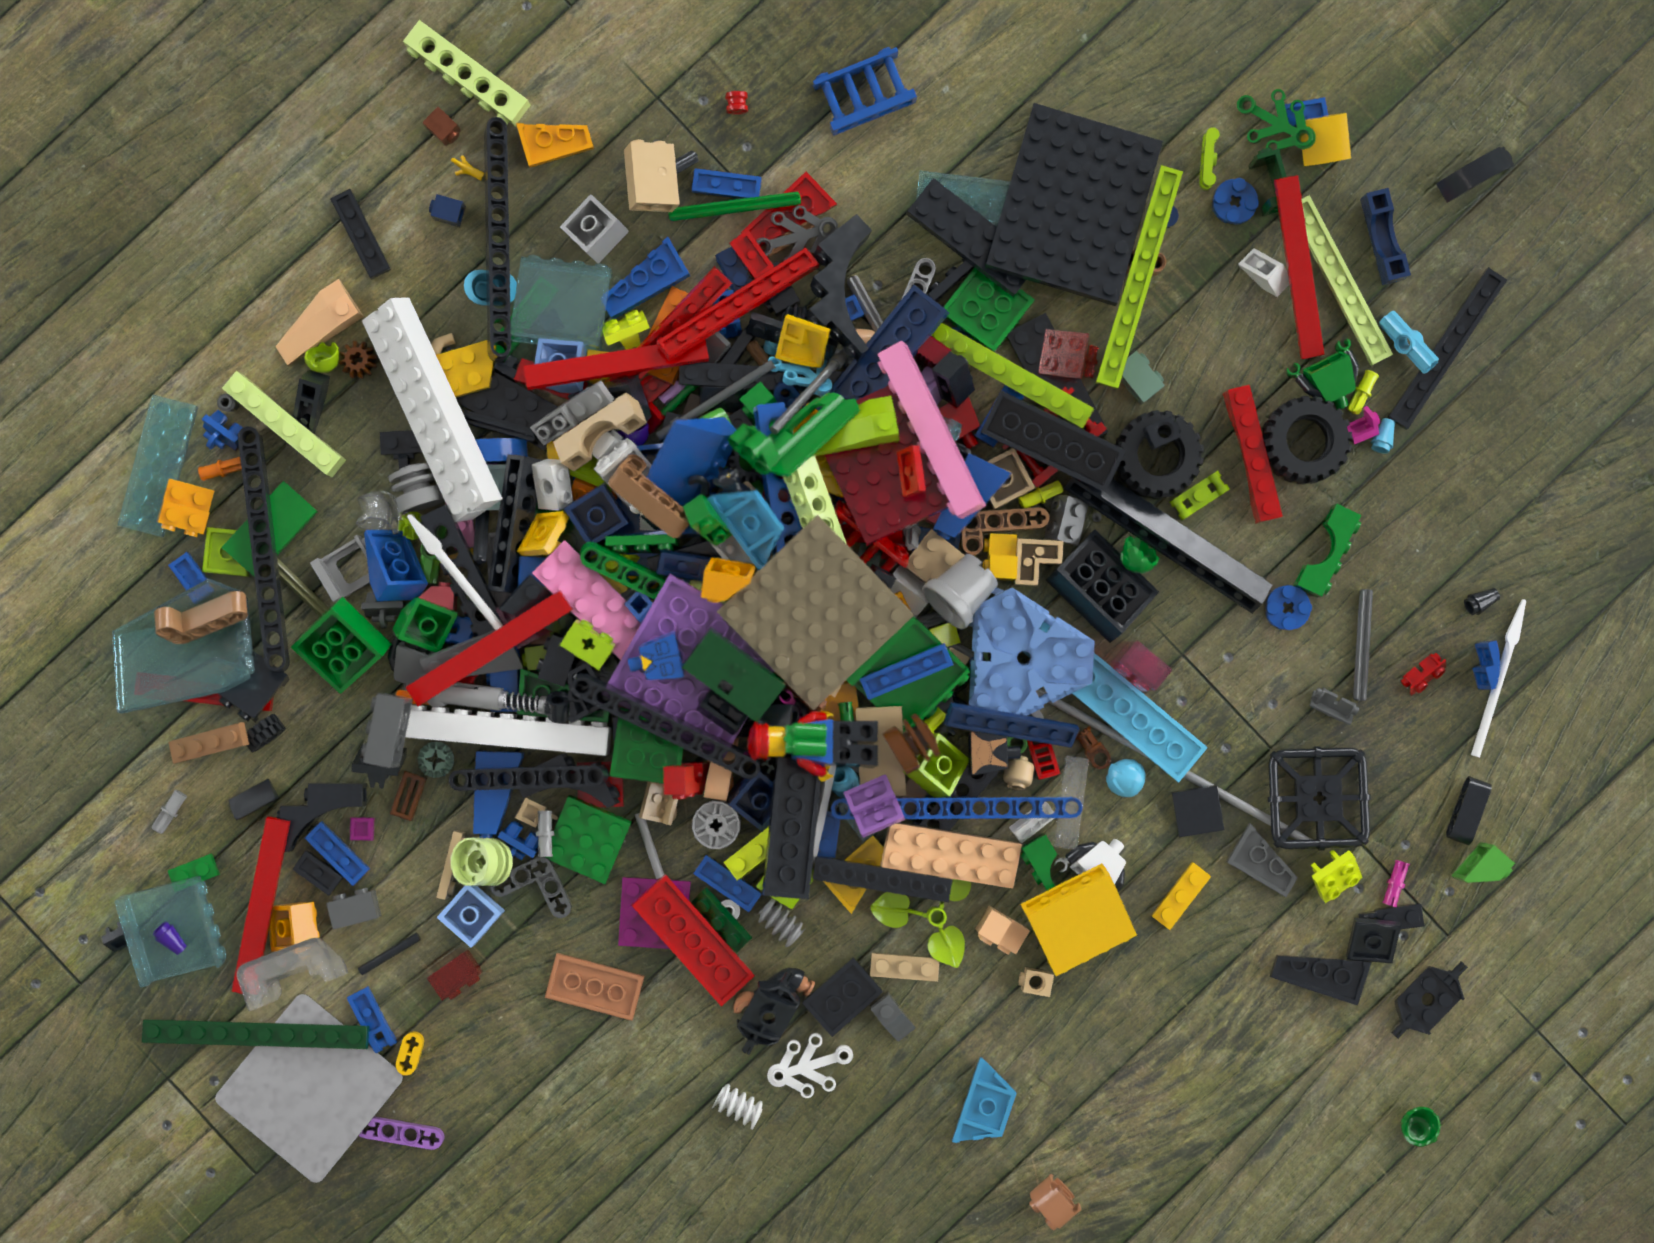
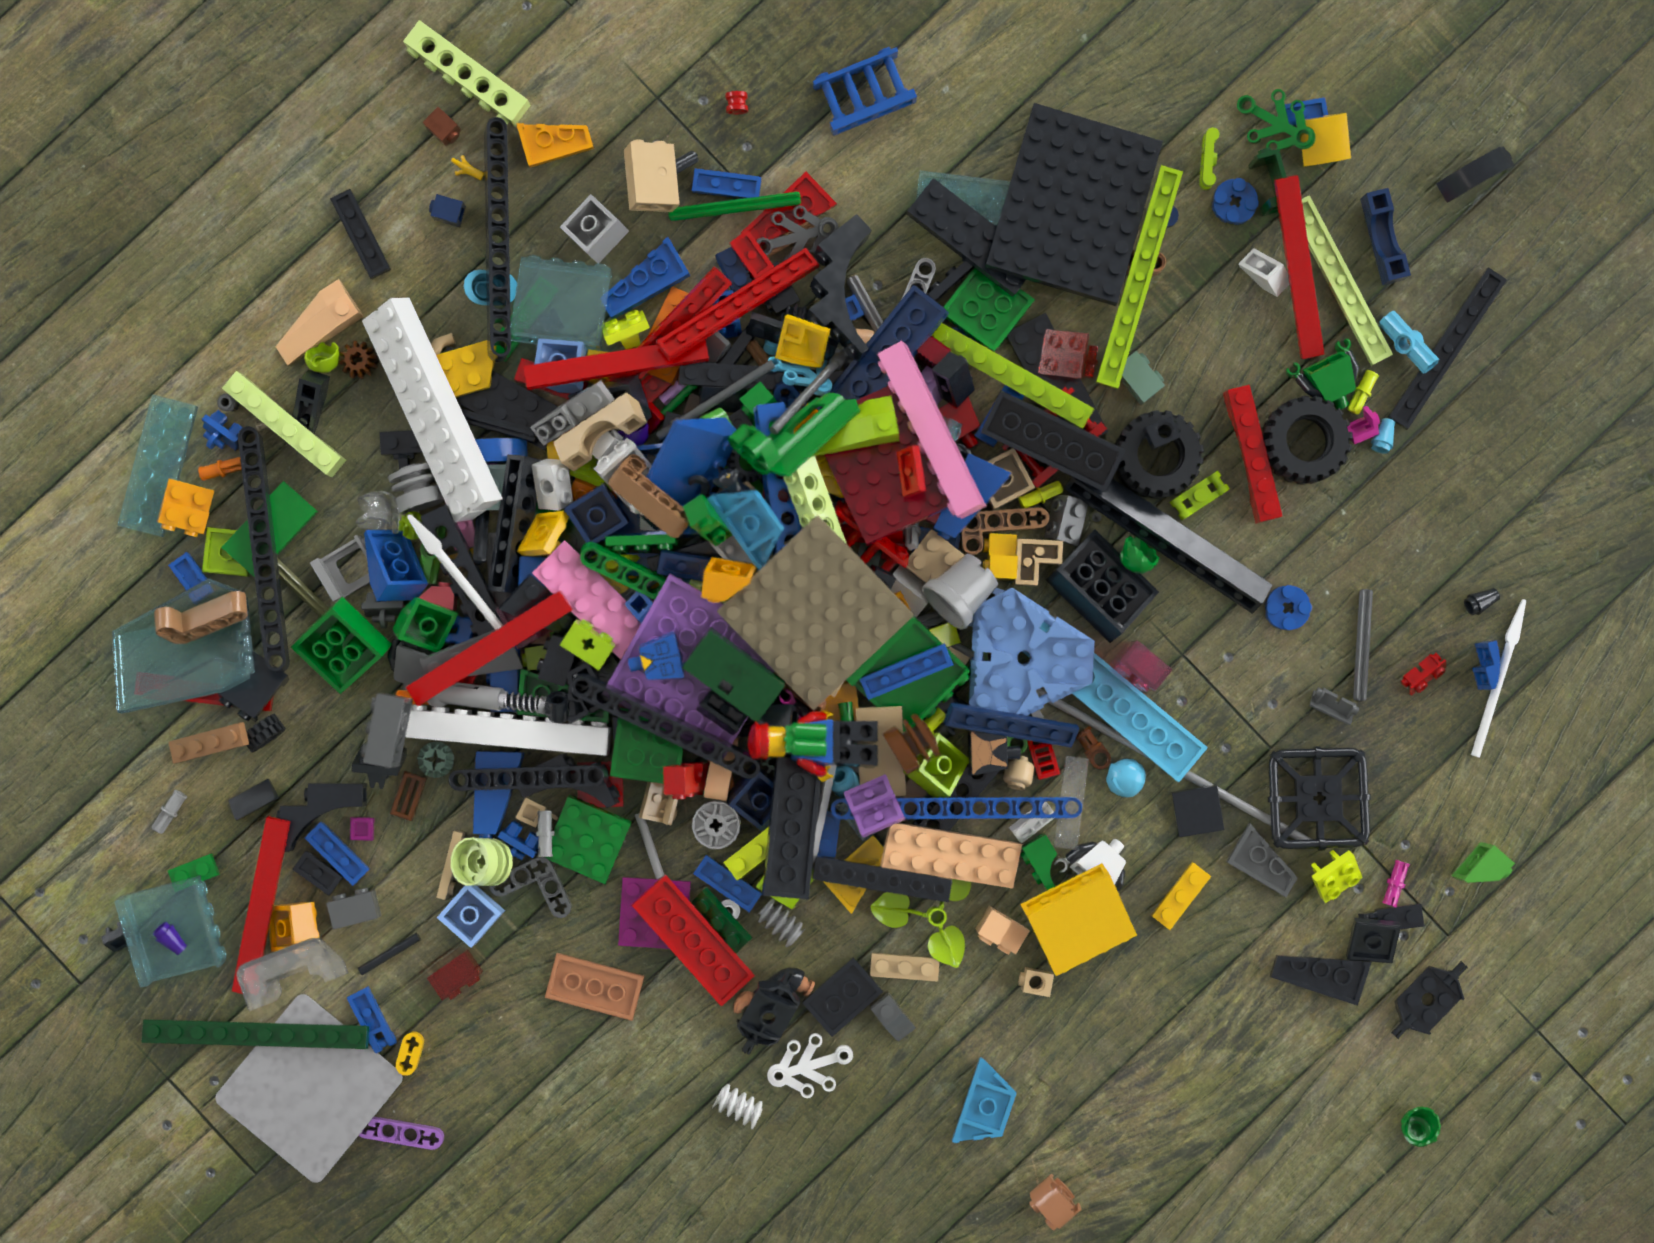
black tile [494,355,519,383] -> none
green arch [1293,504,1361,598] -> none
black beam [1446,776,1492,845] -> none

